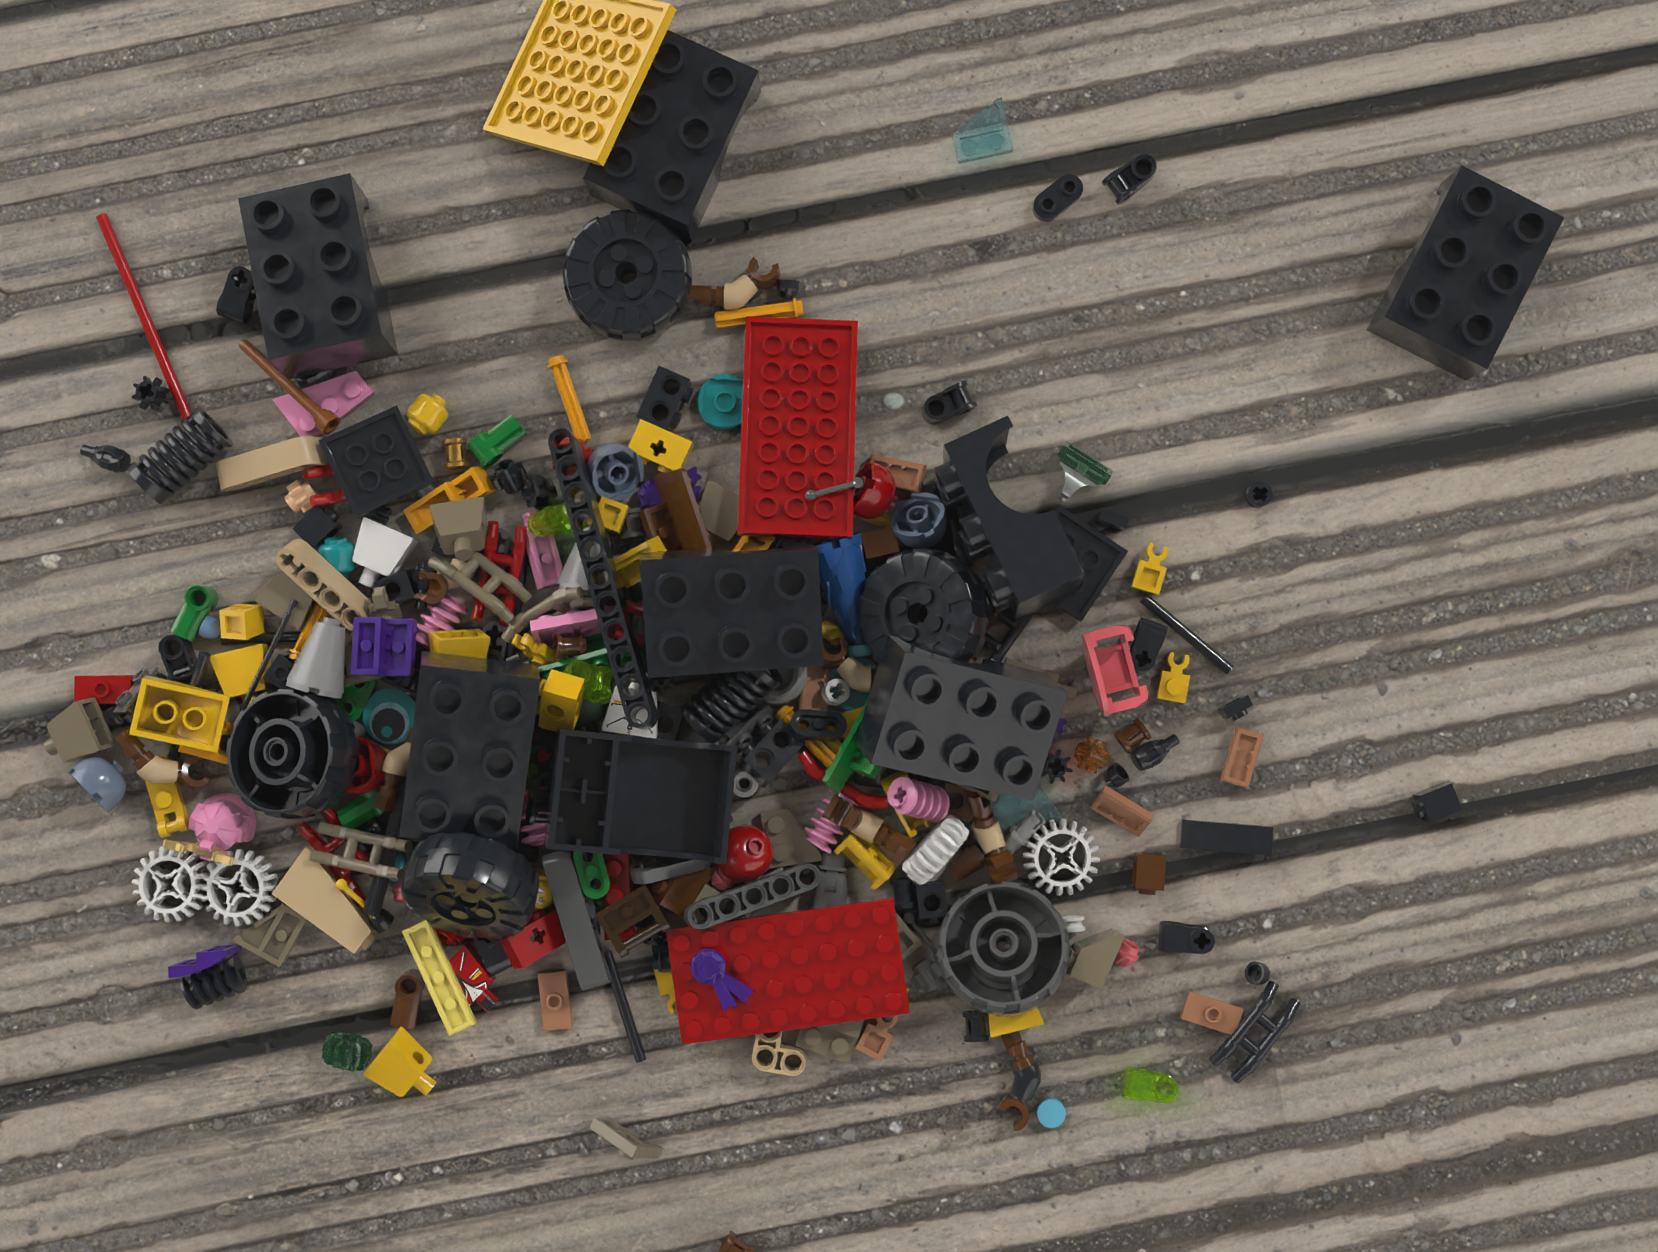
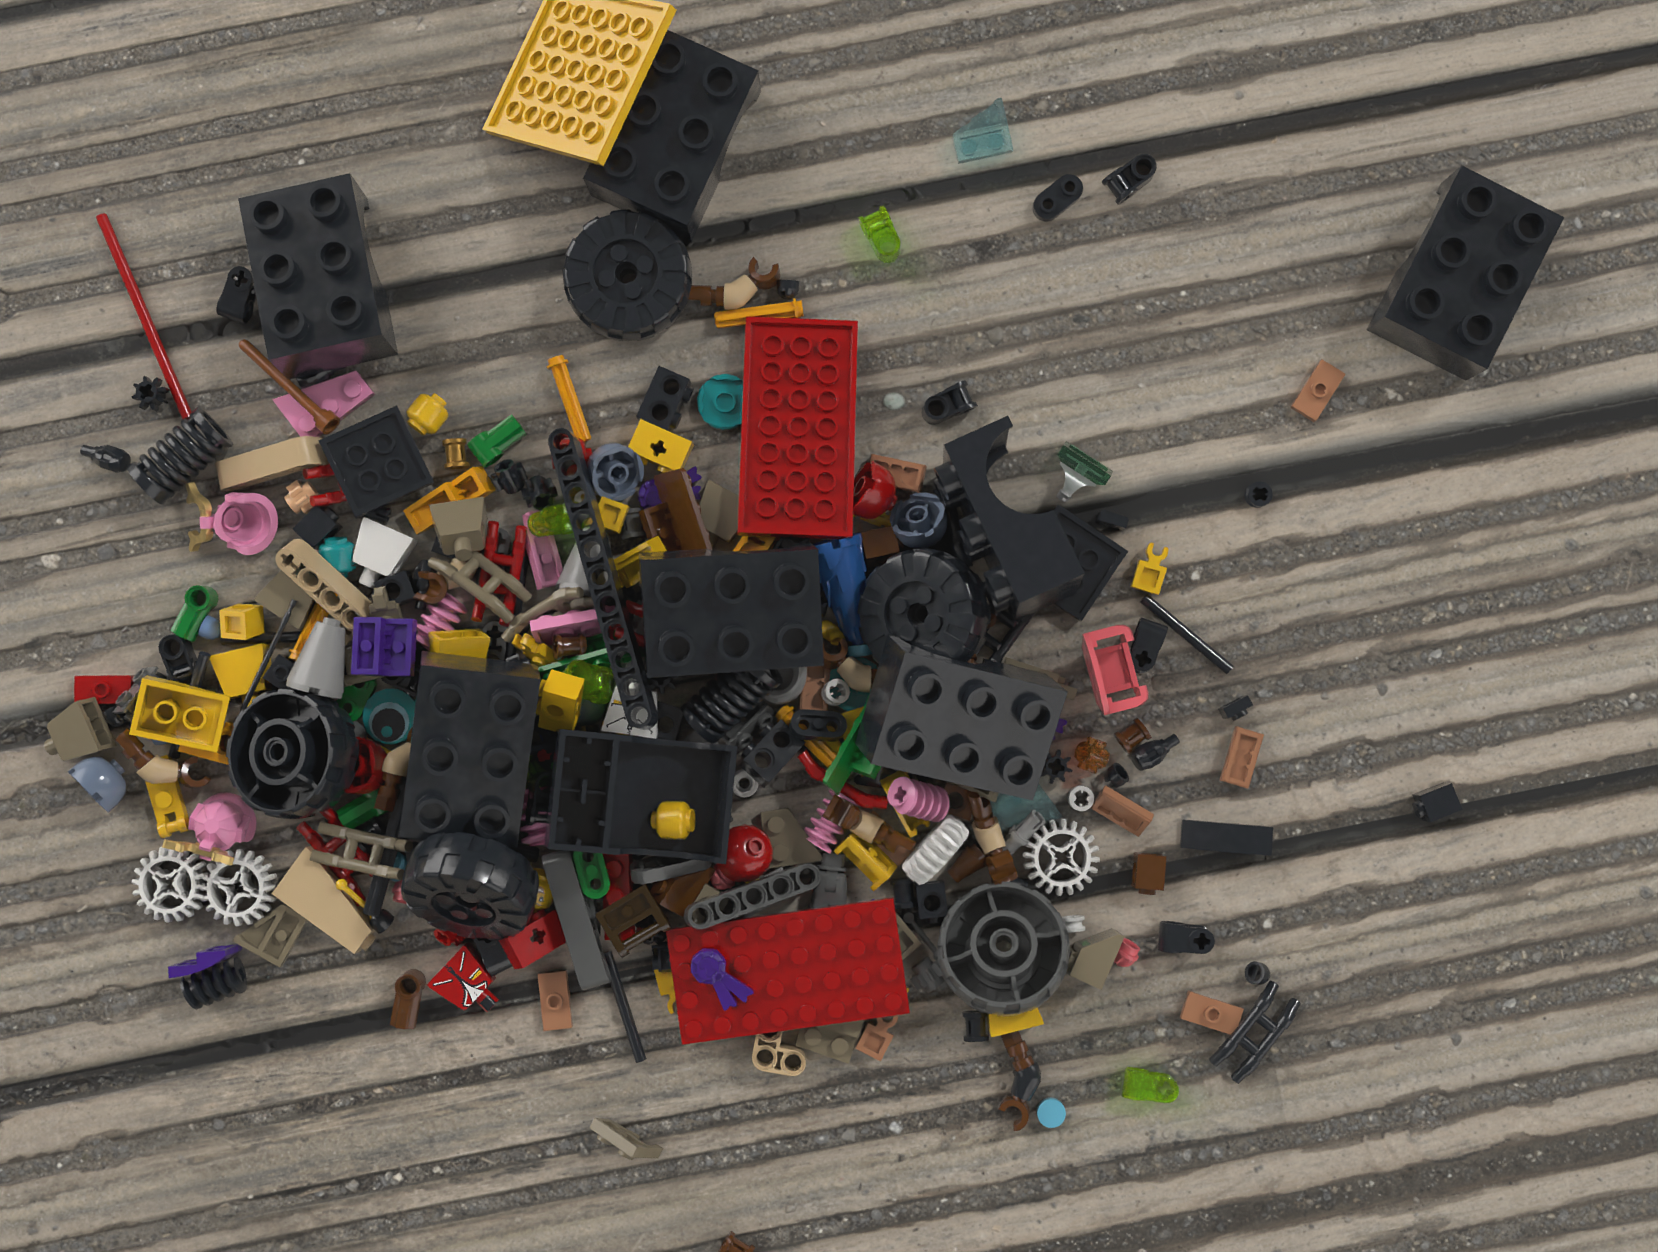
clear green gear [322,1031,373,1072] -> none
yellow torso [363,1026,437,1097] -> none
light yellow tile [402,920,477,1036] -> none
dark grey hinge [805,477,863,501] -> none
yellow plate [1156,652,1190,703] -> none
none -> bright pink helmet [186,482,278,555]
none -> yellow head [651,801,696,839]
none -> clear neon green piece [858,205,901,263]
none -> white bush [1067,785,1094,811]
none -> nougat plate [1290,359,1345,422]

